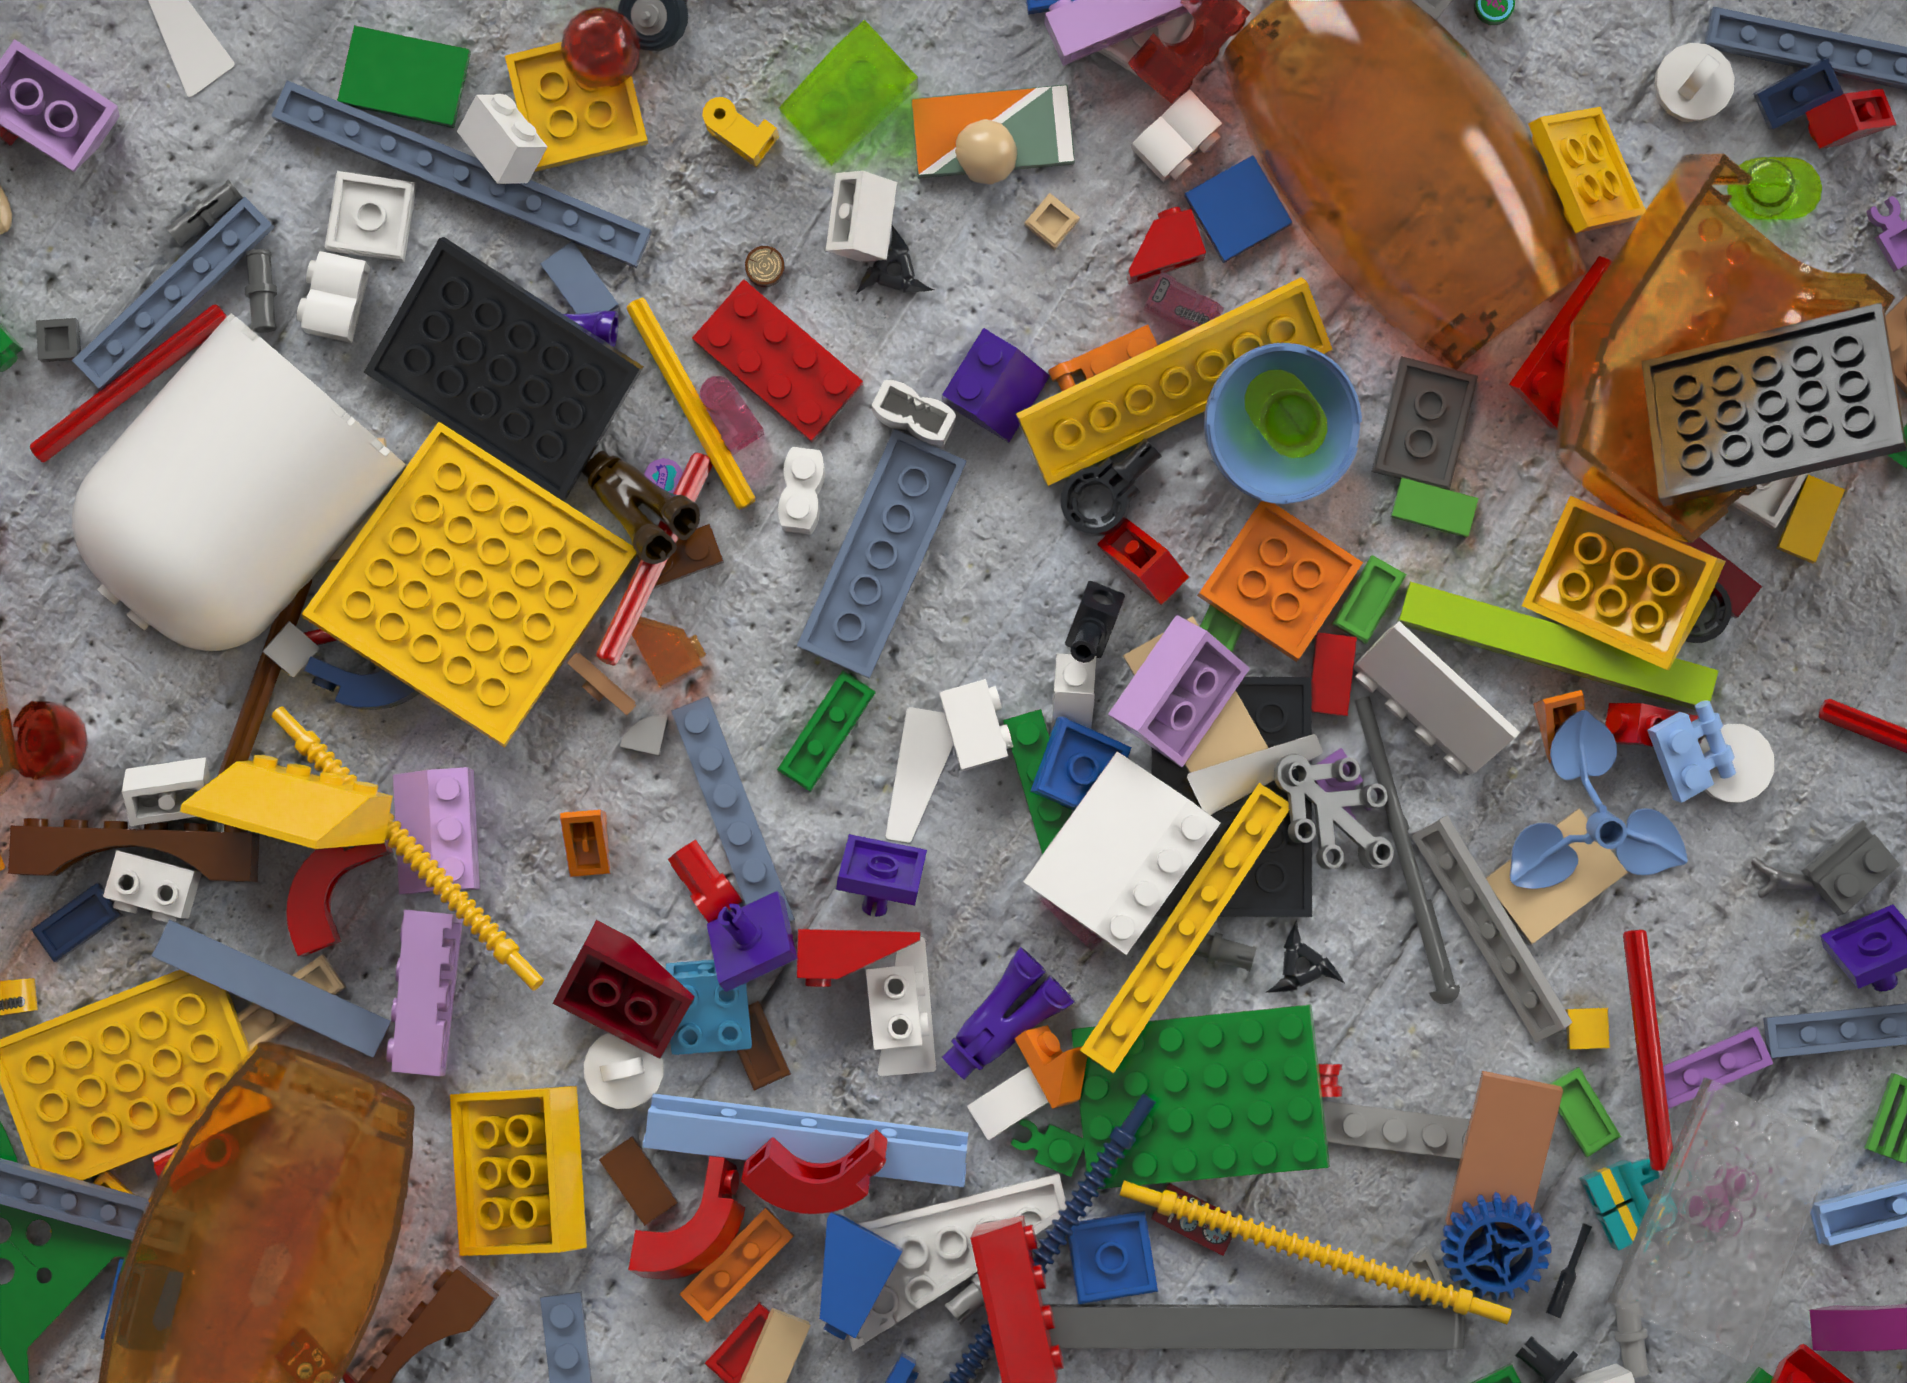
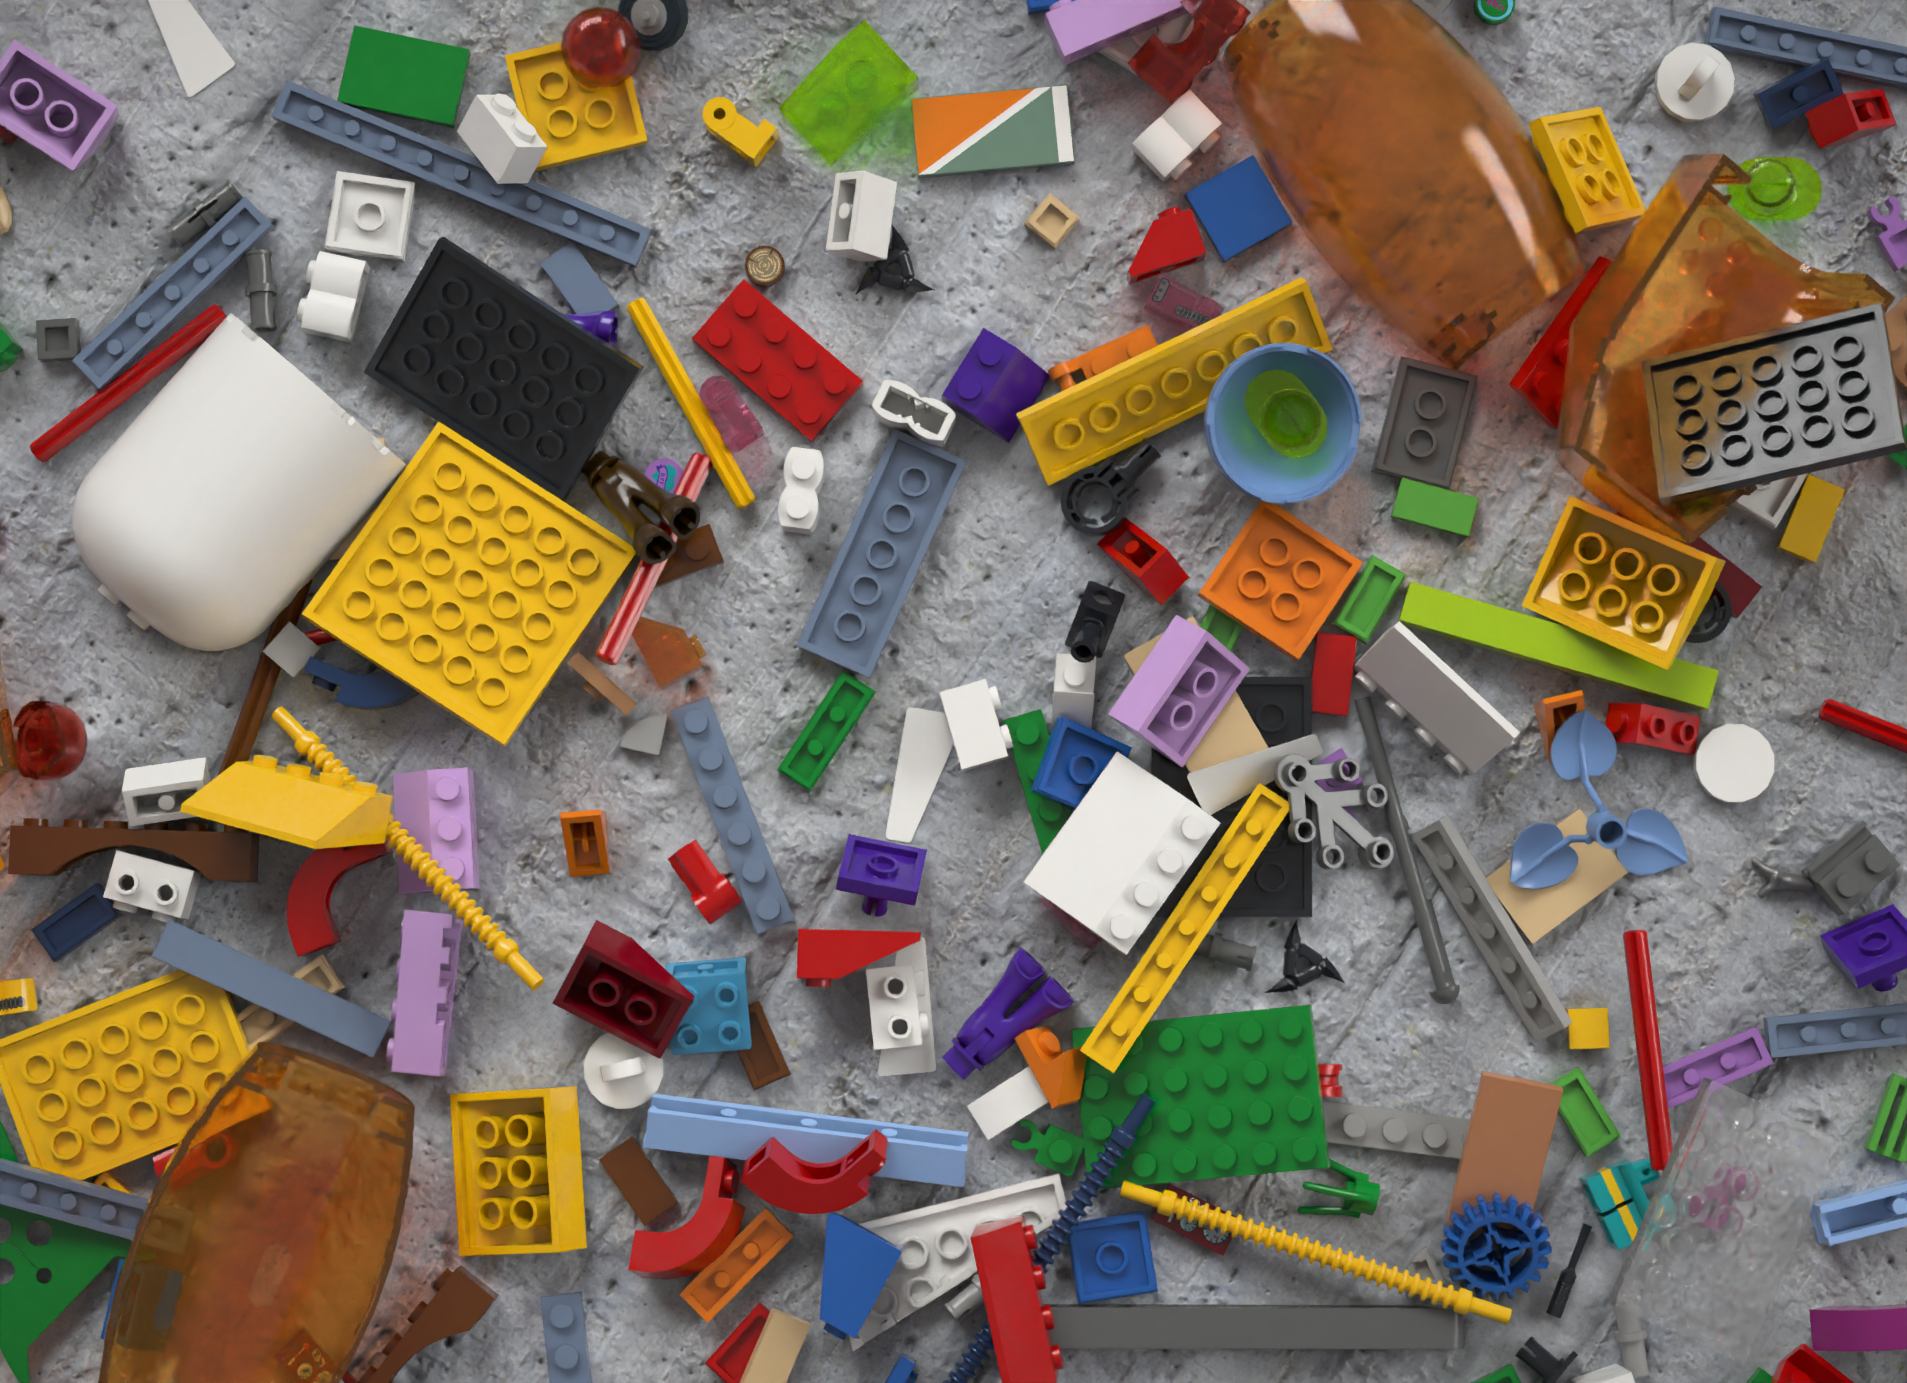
dark purple tile [707,891,798,992] -> none
tan hair [955,119,1017,185] -> none
light blue plate [1647,701,1736,803] -> none
none -> green plant [1297,1159,1380,1218]

